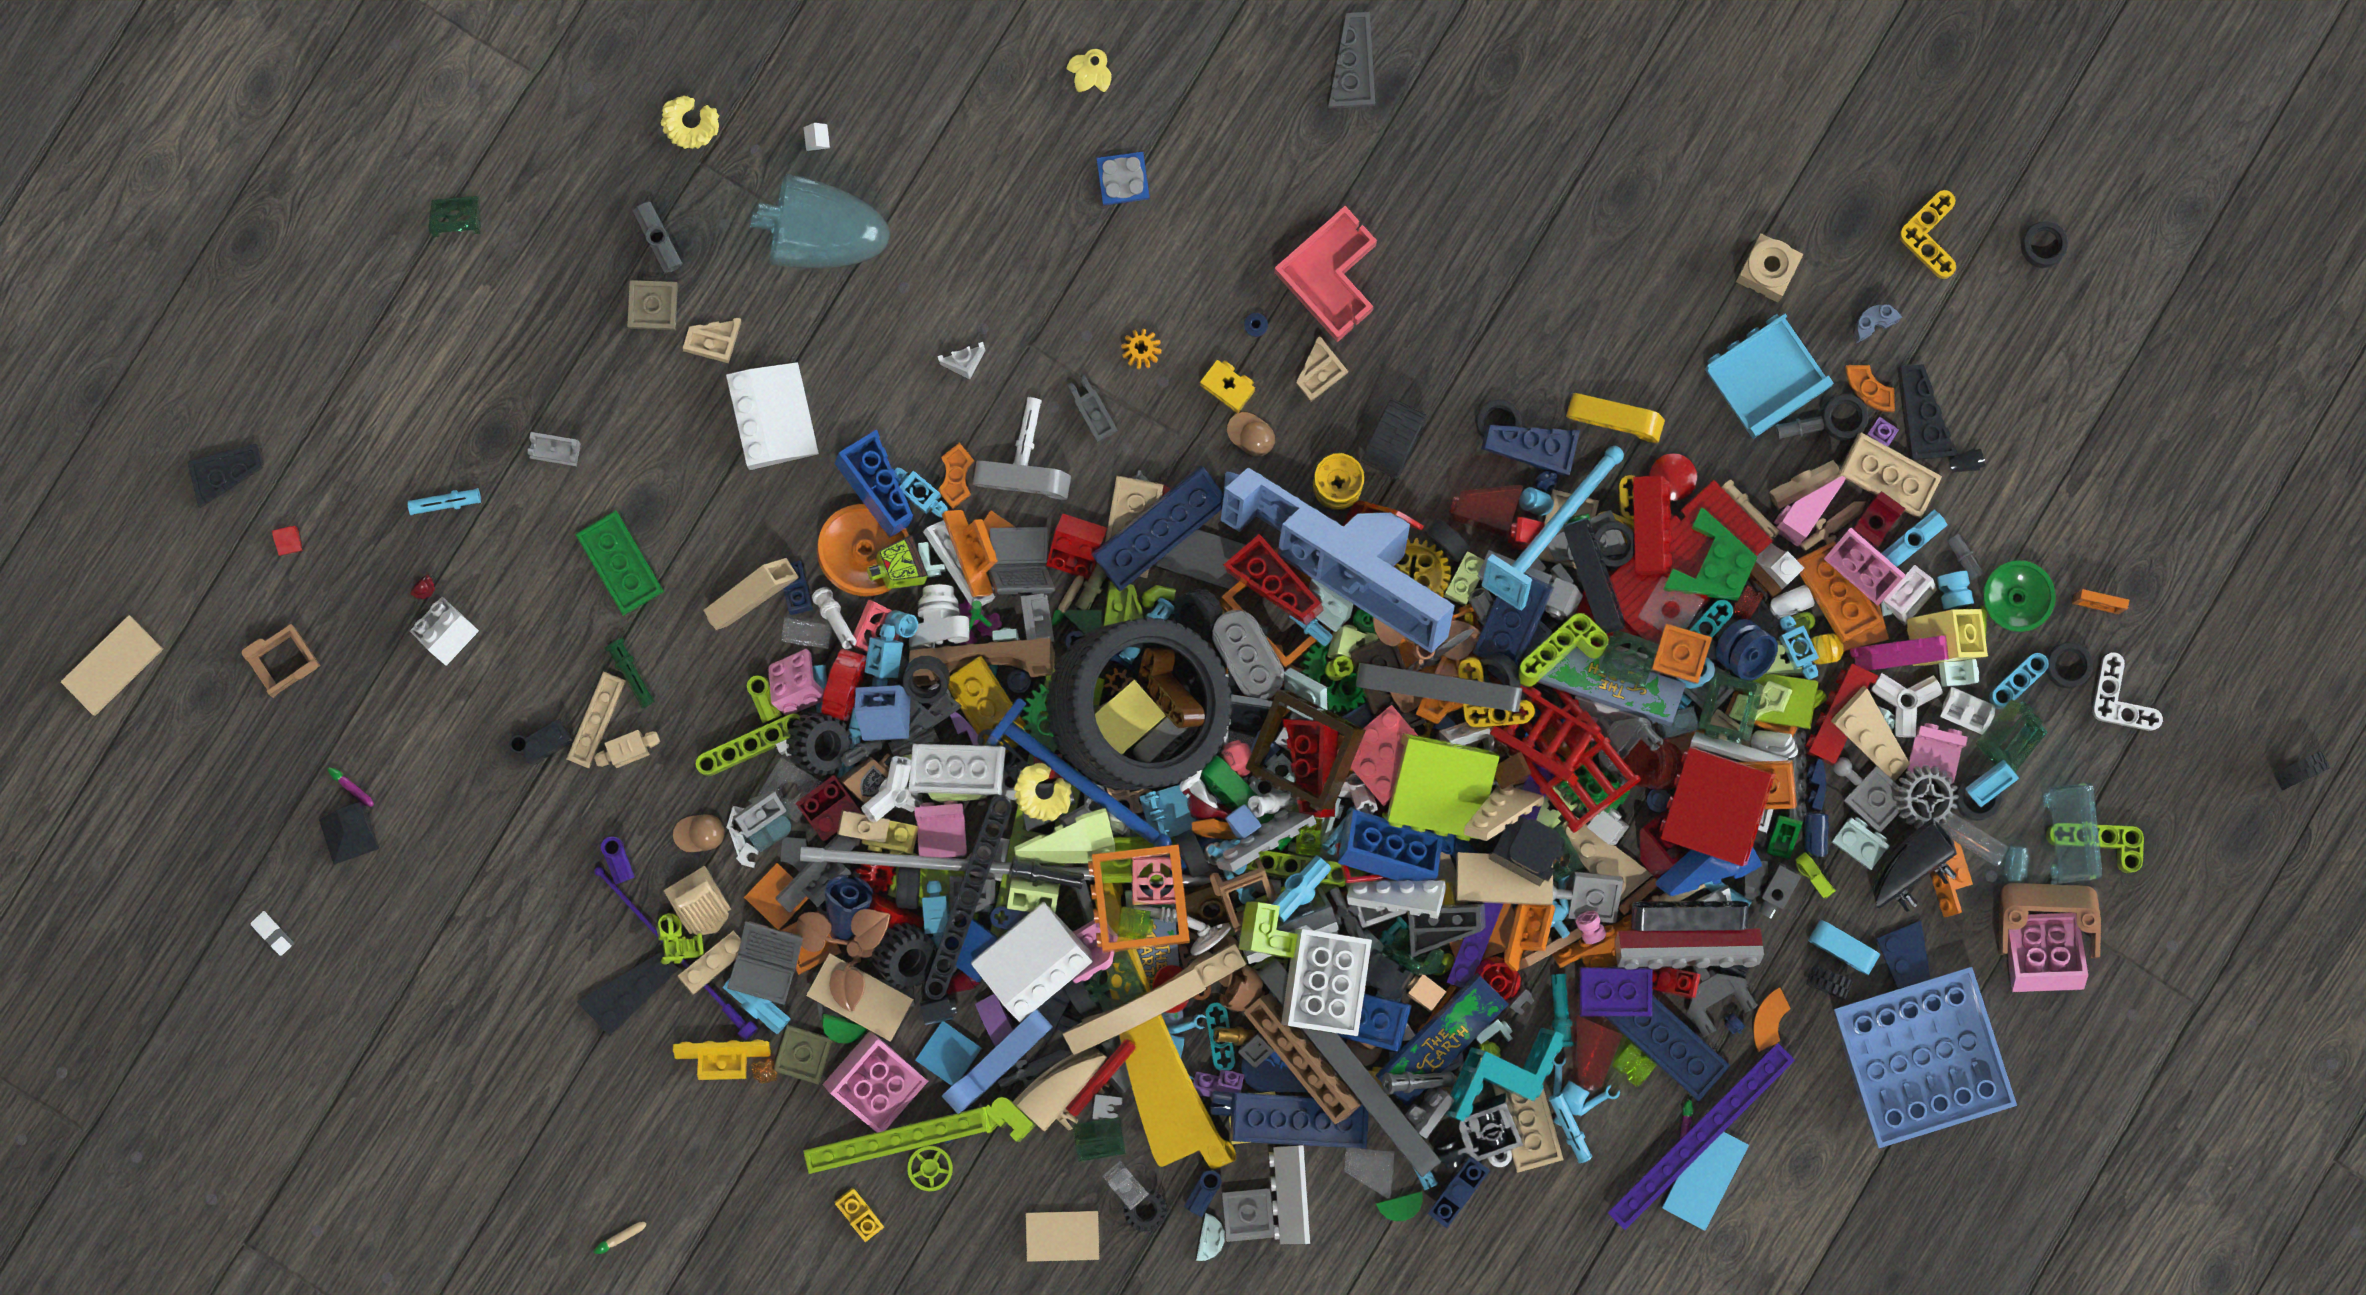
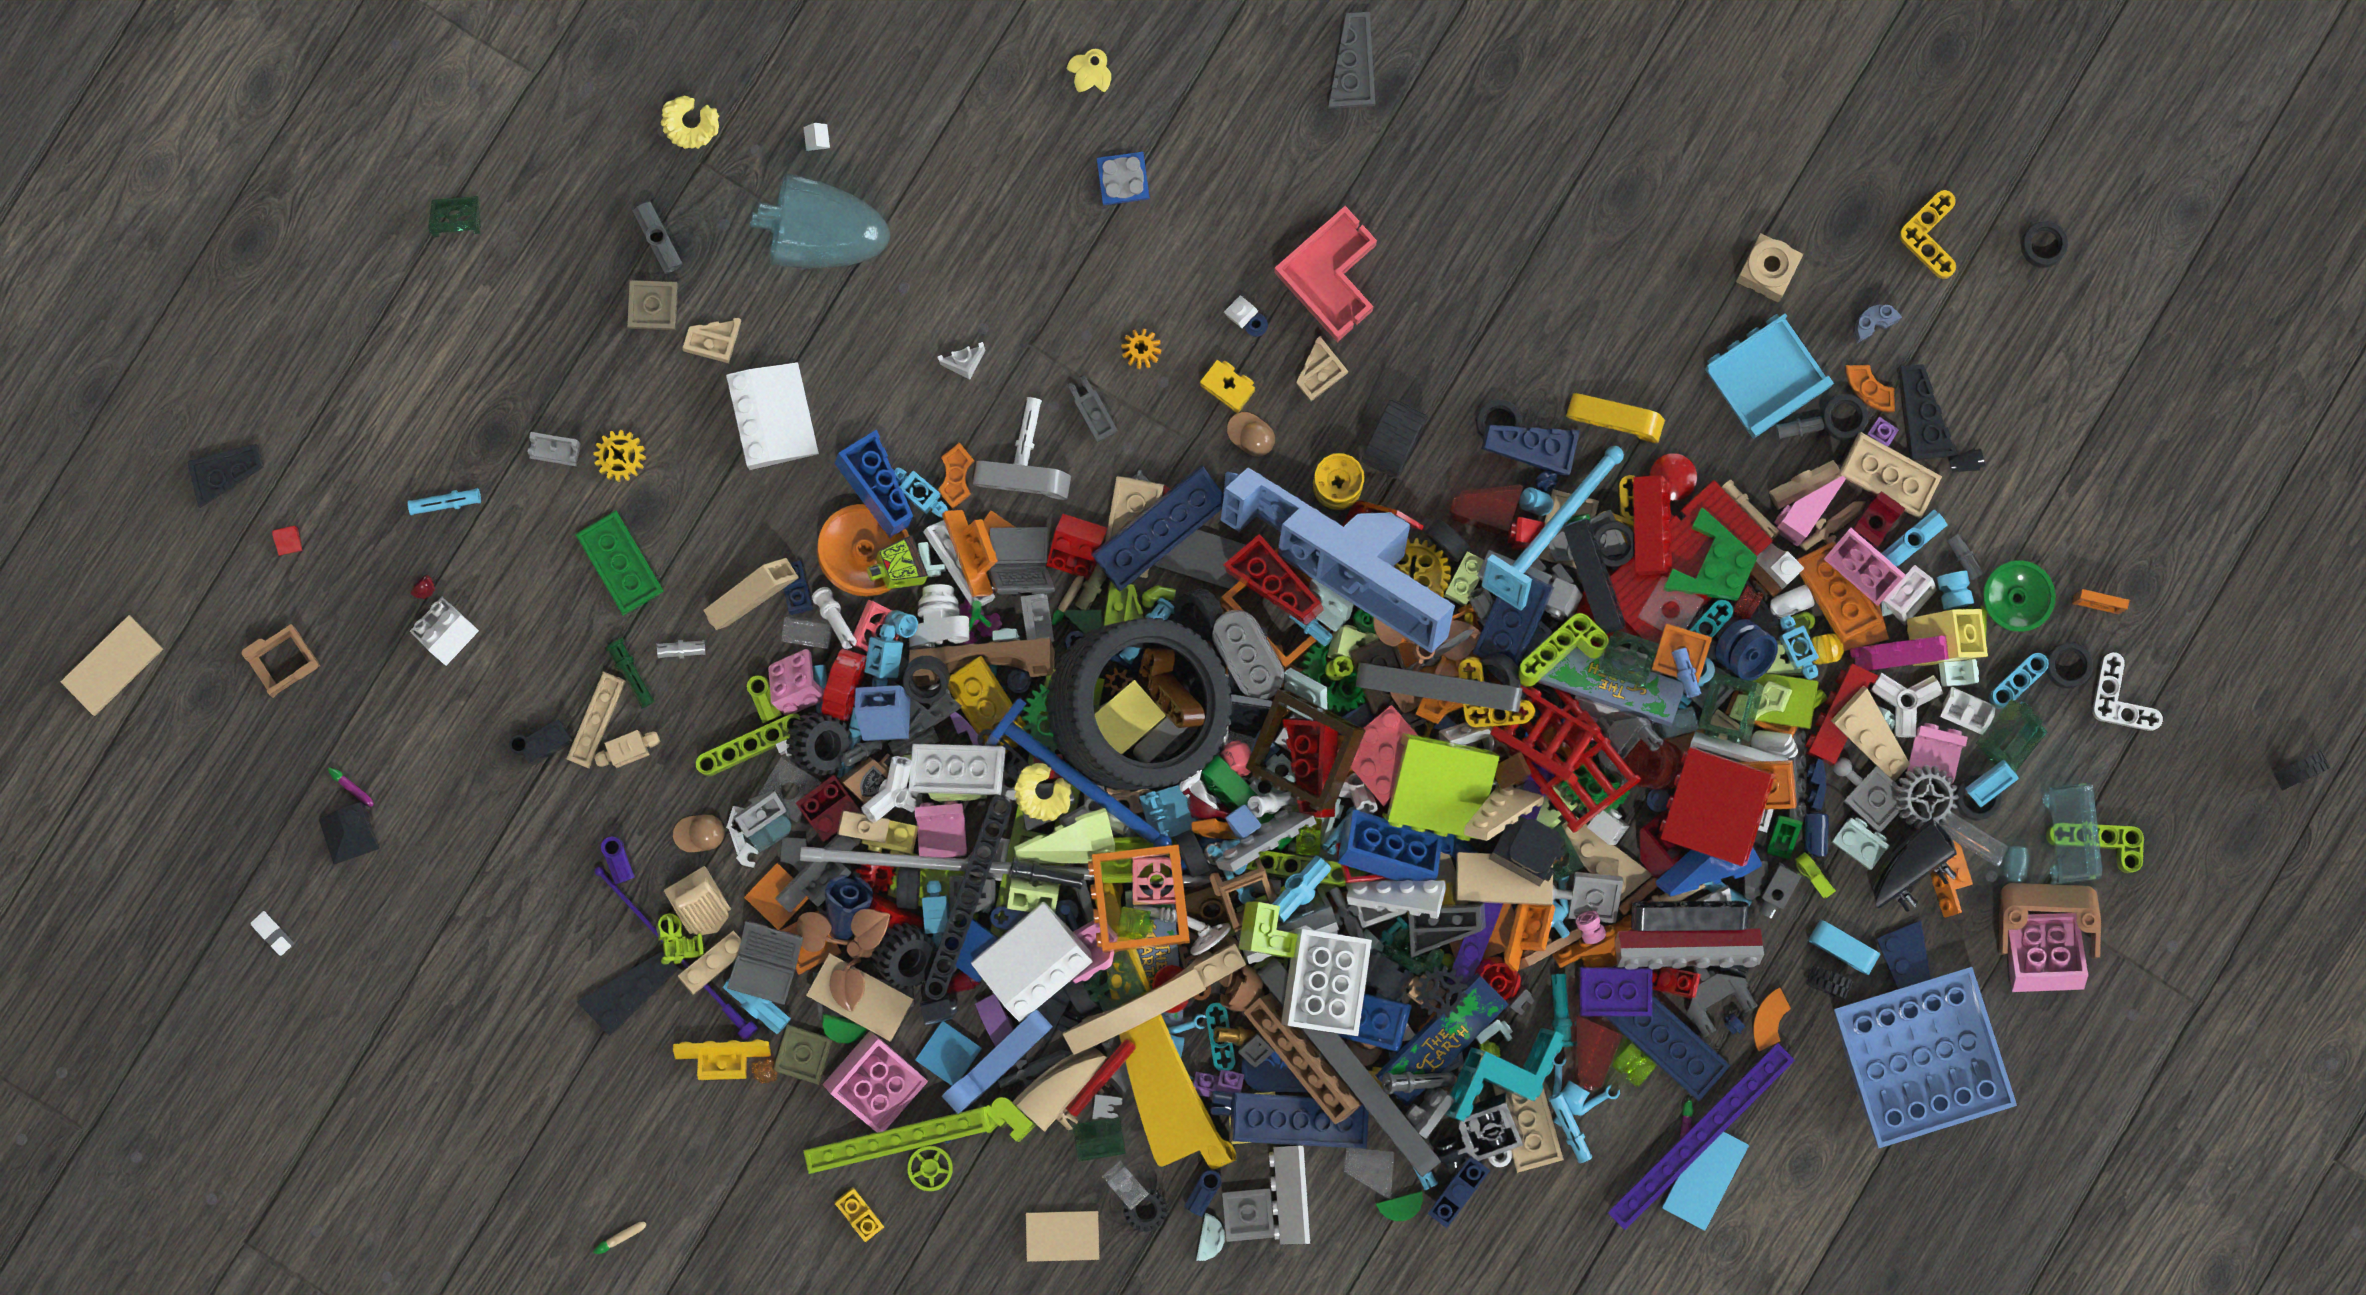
none -> yellow gear [594,430,646,482]
none -> light grey pin [657,640,706,659]
none -> dark blue piece [1055,899,1079,932]
none -> white plate [1224,295,1258,328]
none -> black gear [1415,966,1468,1019]
none -> medium blue pin [1672,648,1702,698]

